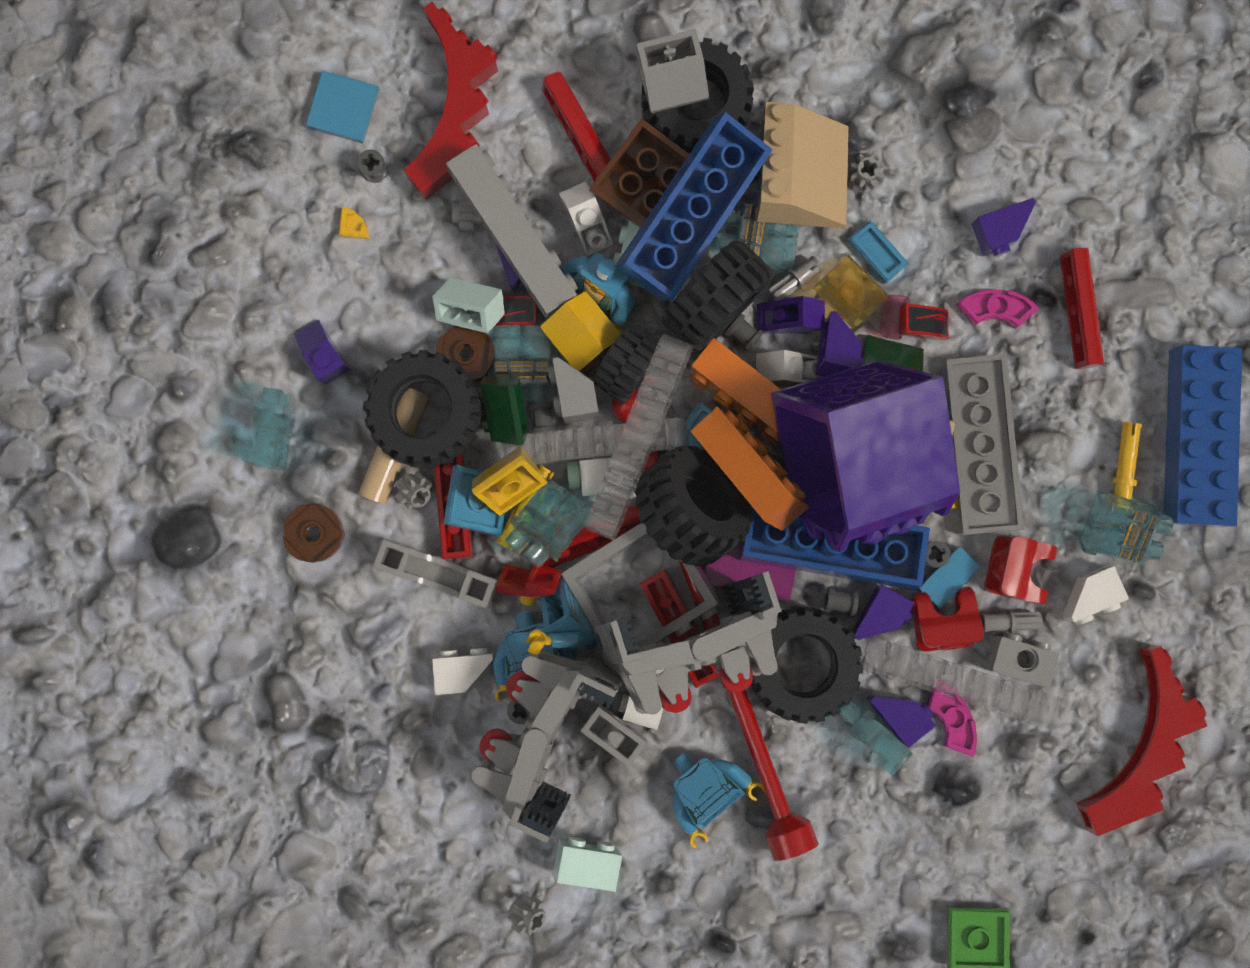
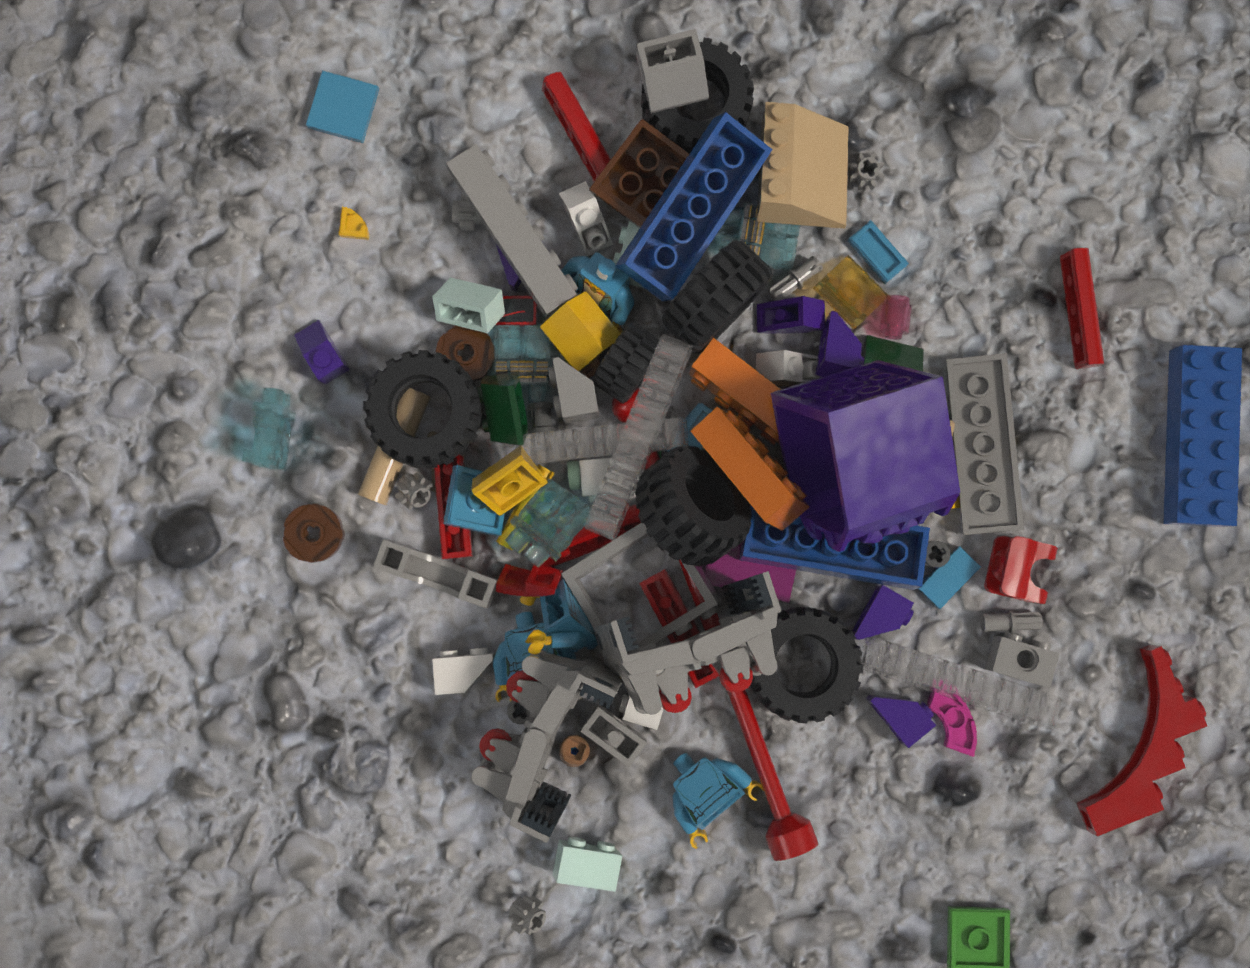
dark grey bush [357,149,389,183] -> none
red arch [404,1,498,200] -> none
dark grey bush [725,314,764,352] -> none
dark grey bush [824,586,859,617] -> none
clear light blue hips [837,701,913,776] -> none
slope [900,304,949,340] -> none
red piece [911,587,984,652] -> none
dark pink tile [955,289,1040,329] -> none
dark purple slope [971,198,1036,257] -> none
white slope [1063,566,1129,625] -> none
clear light blue hips [1079,490,1174,565] -> none
yellow pin [1111,422,1142,512] -> none
none -> medium nougat tile [559,735,590,767]

